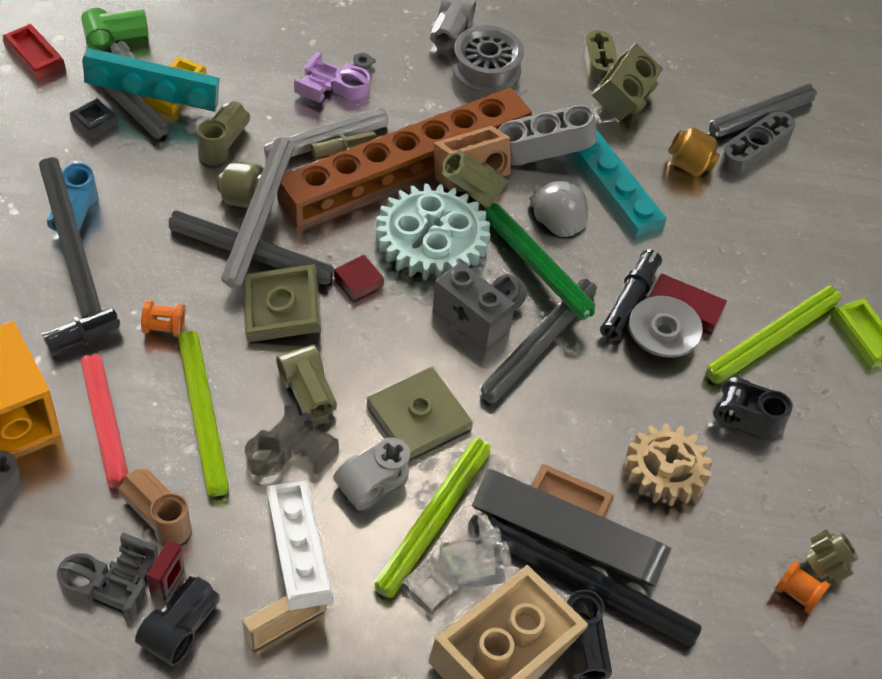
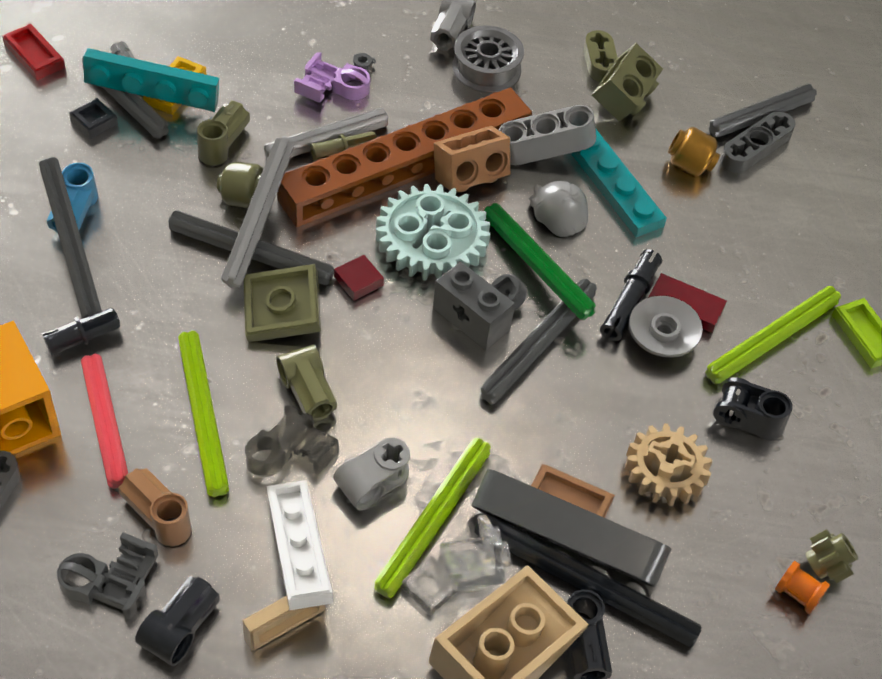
bright green piece [80,8,149,51] -> none
orange bush [141,300,186,338] -> none
dark red tile [146,540,185,600] -> none
olive plate [367,367,473,459] -> none
olive piece [442,149,510,207] -> none

